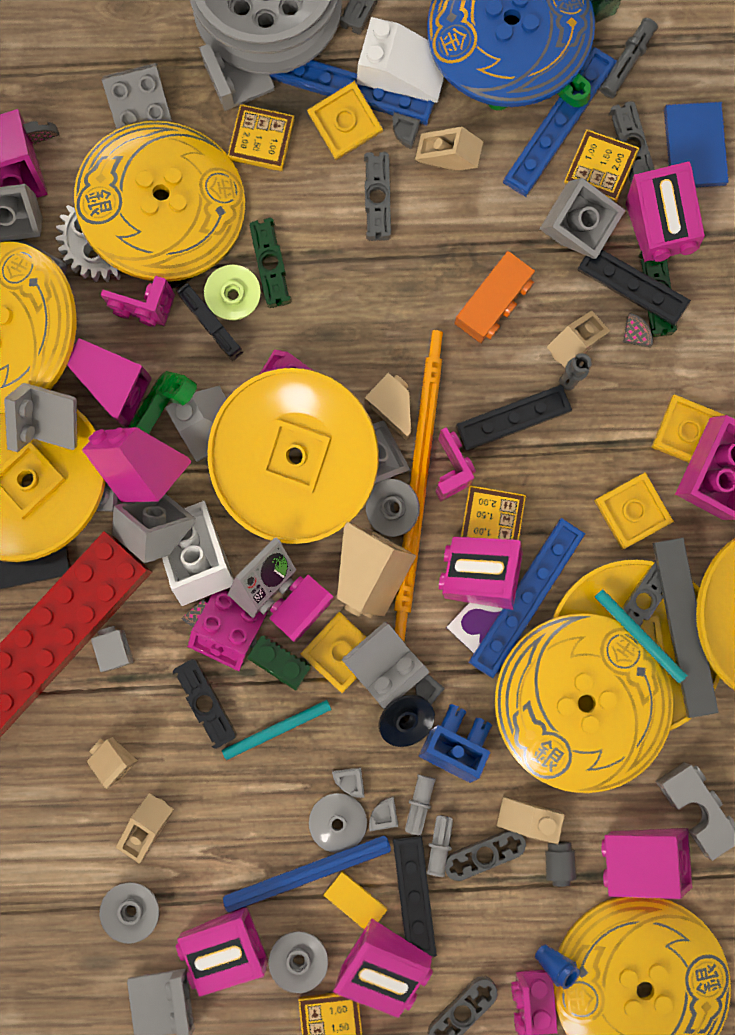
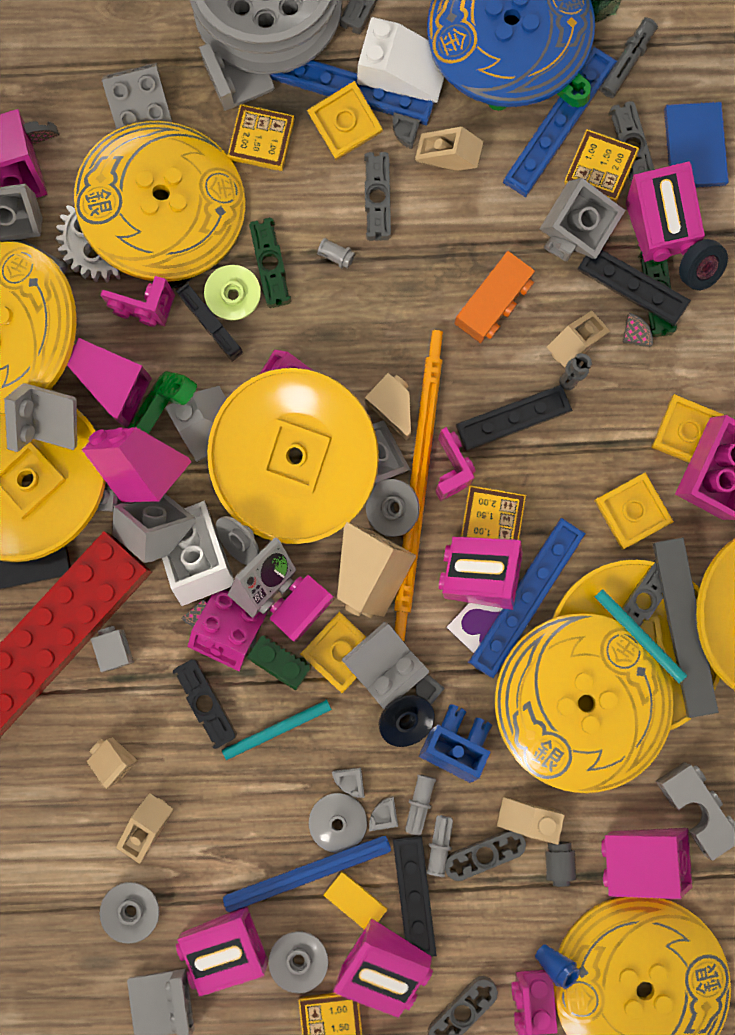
none -> light grey dish [216,516,260,565]
none -> light grey pin [317,238,355,269]
none -> light grey tile [544,237,576,262]
none -> black bush [679,239,728,291]

